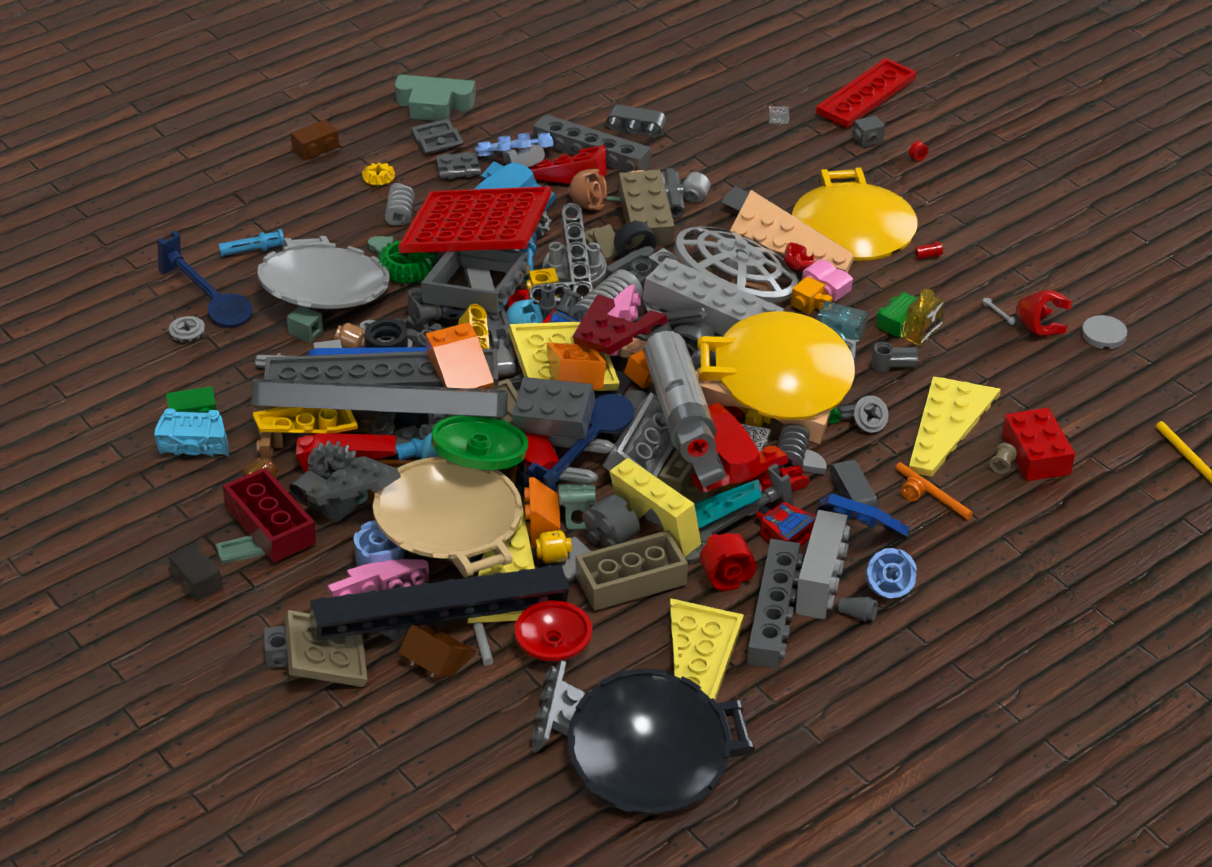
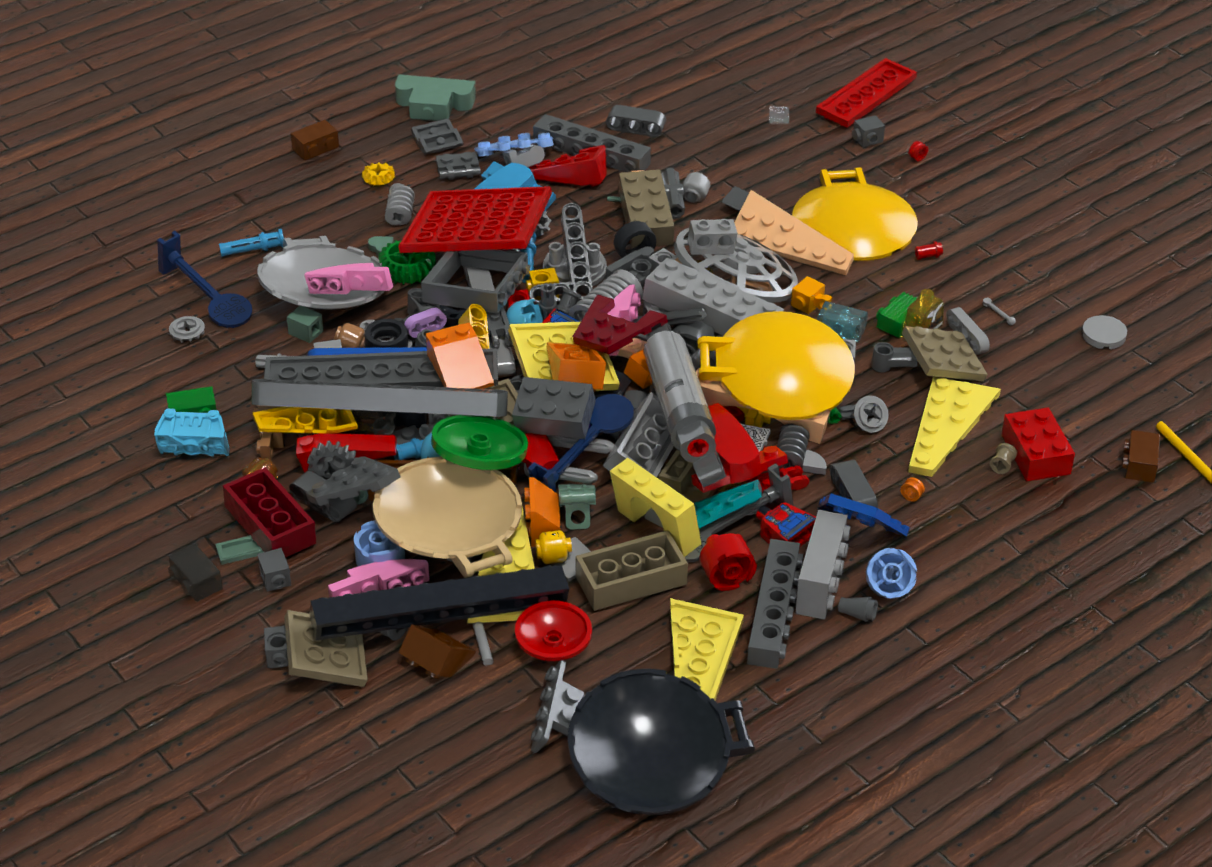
black bush [515,472,530,493] -> none
nougat cylinder [569,169,607,210] -> none
dark grey brick [582,494,640,548] -> none
dark tan slope [585,224,620,261] -> none
red hair [783,242,816,272] -> none
bright pink brick [802,259,853,302] -> none
orange bar [895,462,973,520] -> none
red piece [1016,290,1072,337] -> none
none -> dark grey brick [257,548,291,592]
none -> bright pink slope [304,263,393,294]
none -> lavender beam [404,308,447,338]
none -> light grey brick [687,219,738,255]
none -> dark tan plate [902,326,988,381]
none -> light grey beam [946,307,990,355]
none -> reddish brown brick [1122,430,1160,483]

